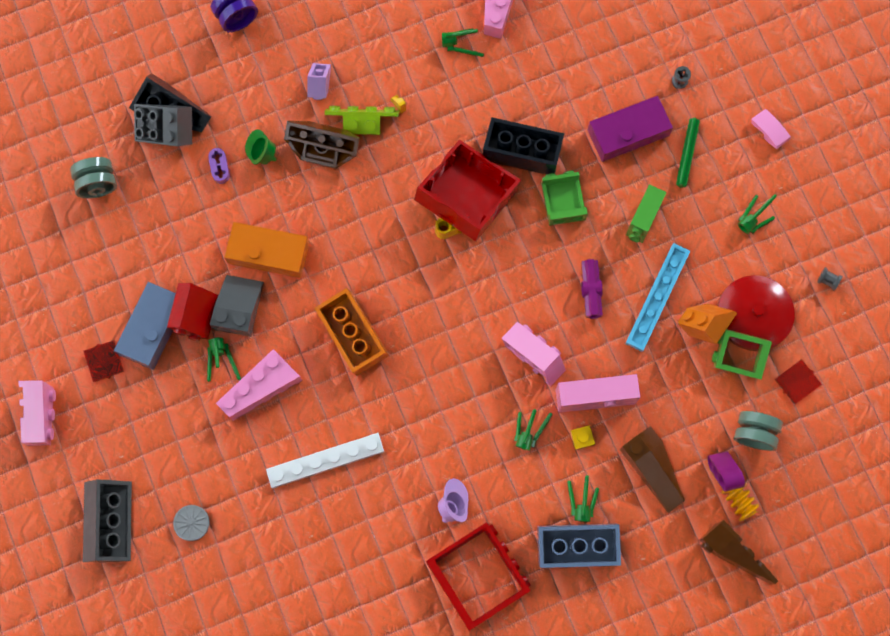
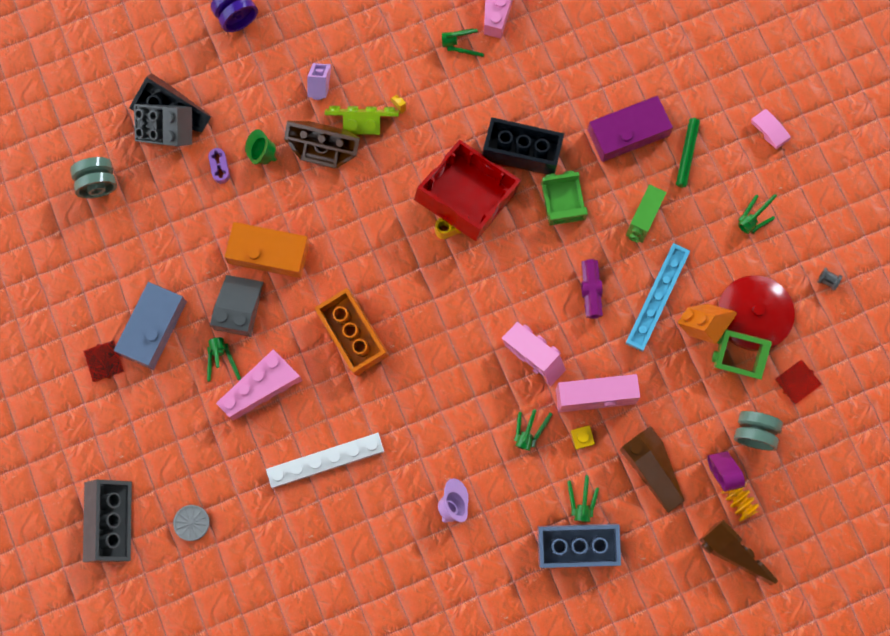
bright pink wedge [19,380,56,446] -> none
red brick [167,283,218,341] -> none
red window [426,522,531,631] -> none
dark grey bush [672,66,691,89] -> none

